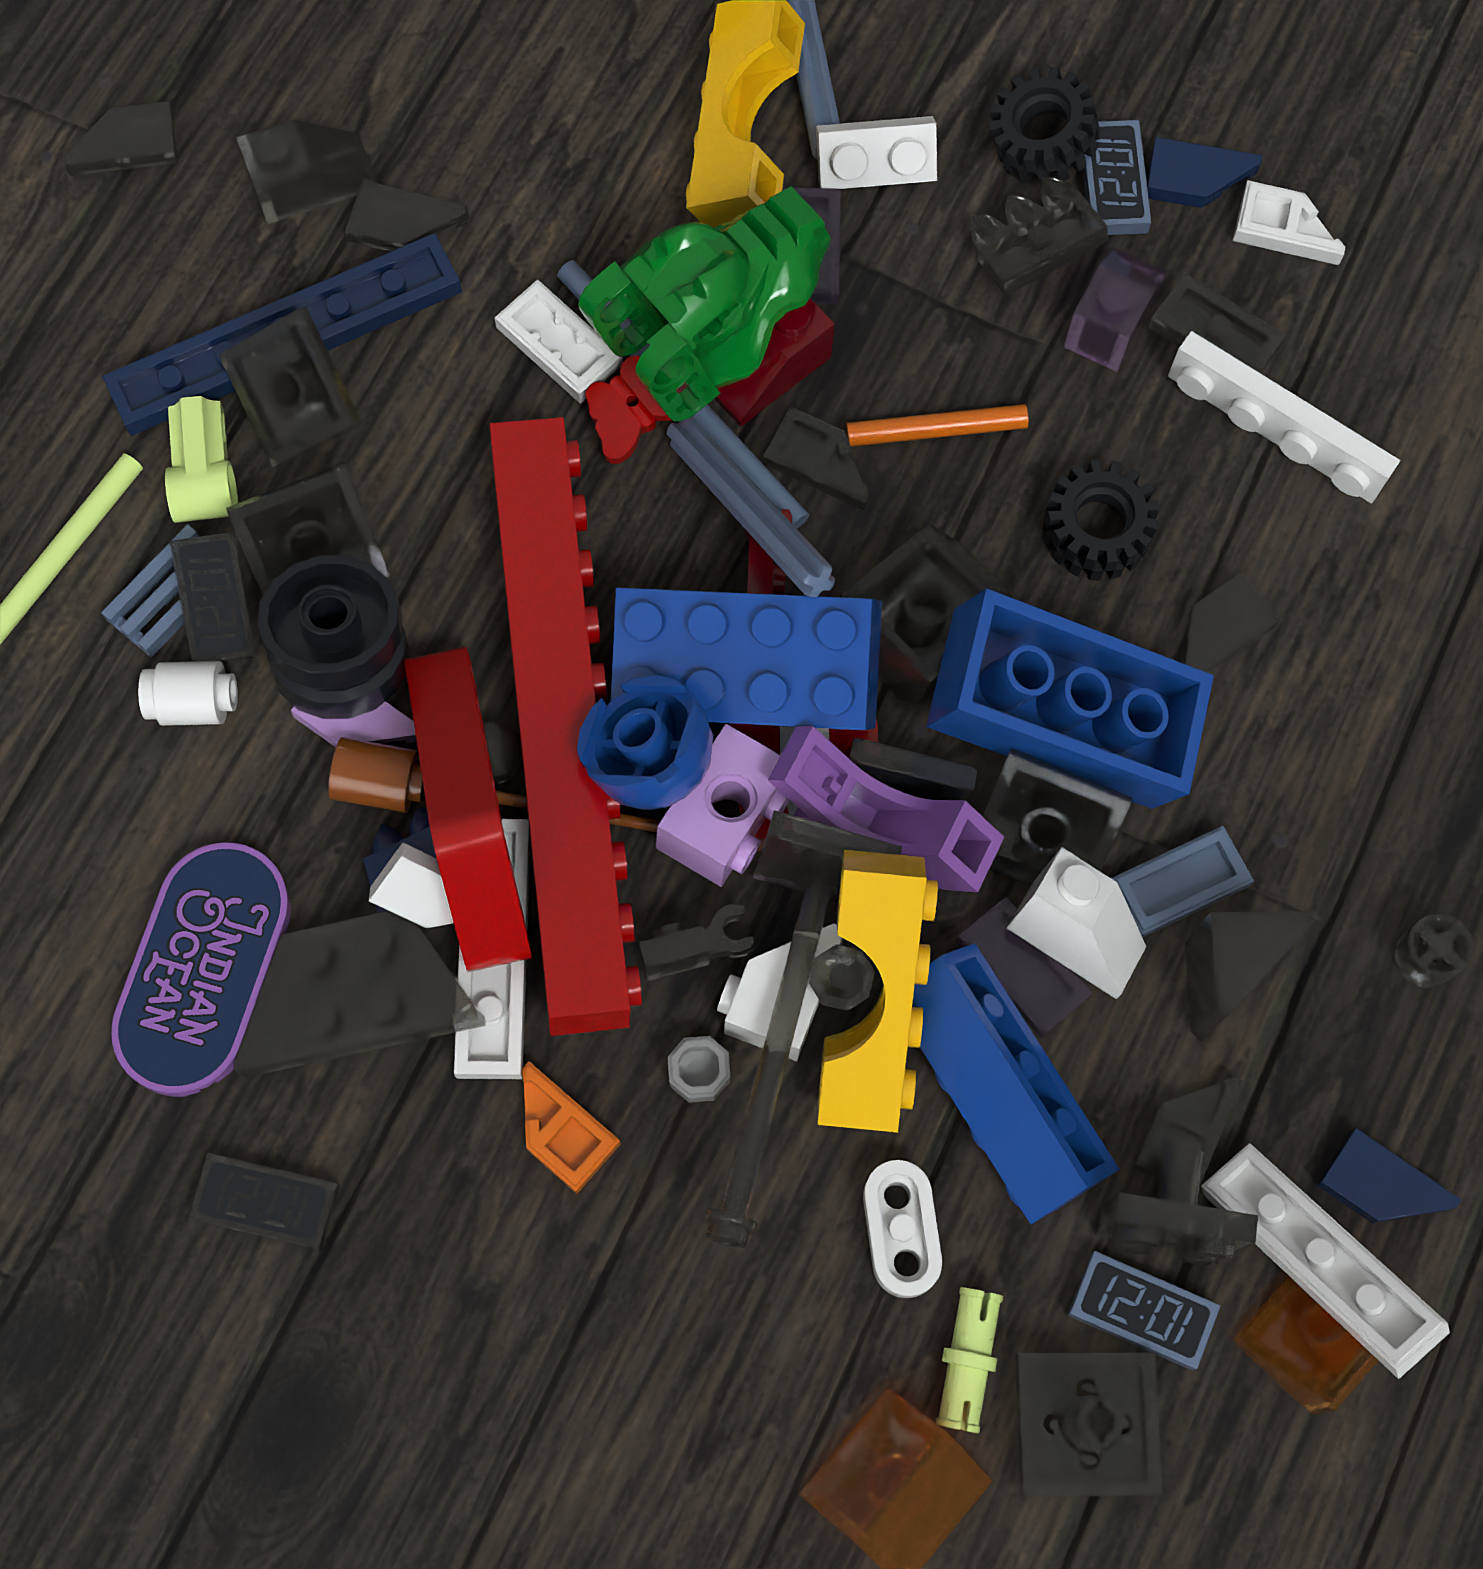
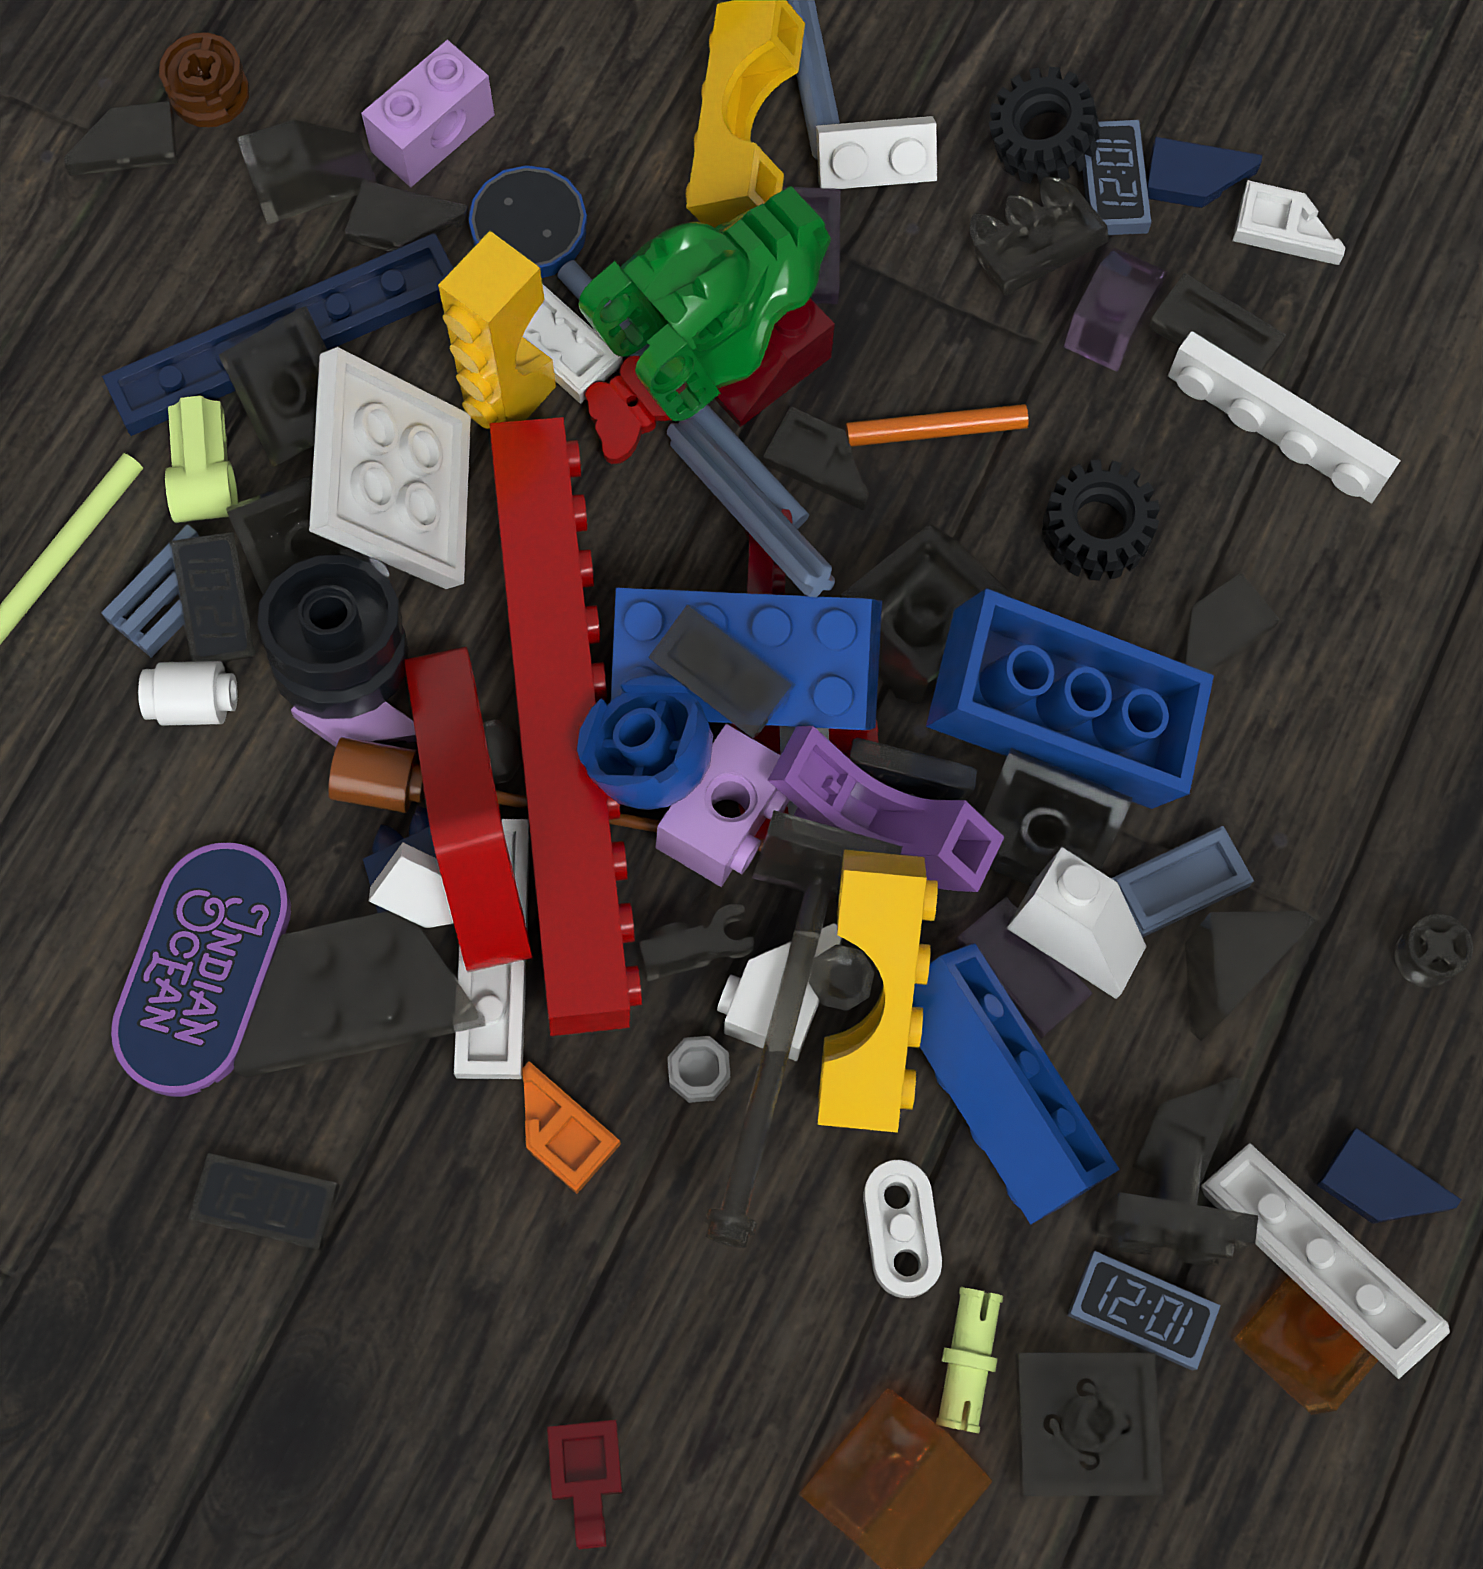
none -> reddish brown wheel [159,32,249,127]
none -> white plate [309,347,471,589]
none -> lavender brick [361,39,495,187]
none -> yellow arch [438,231,556,429]
none -> black tile [469,165,587,278]
none -> dark red plate [547,1420,623,1550]
none -> clear smoke plate [648,605,796,738]

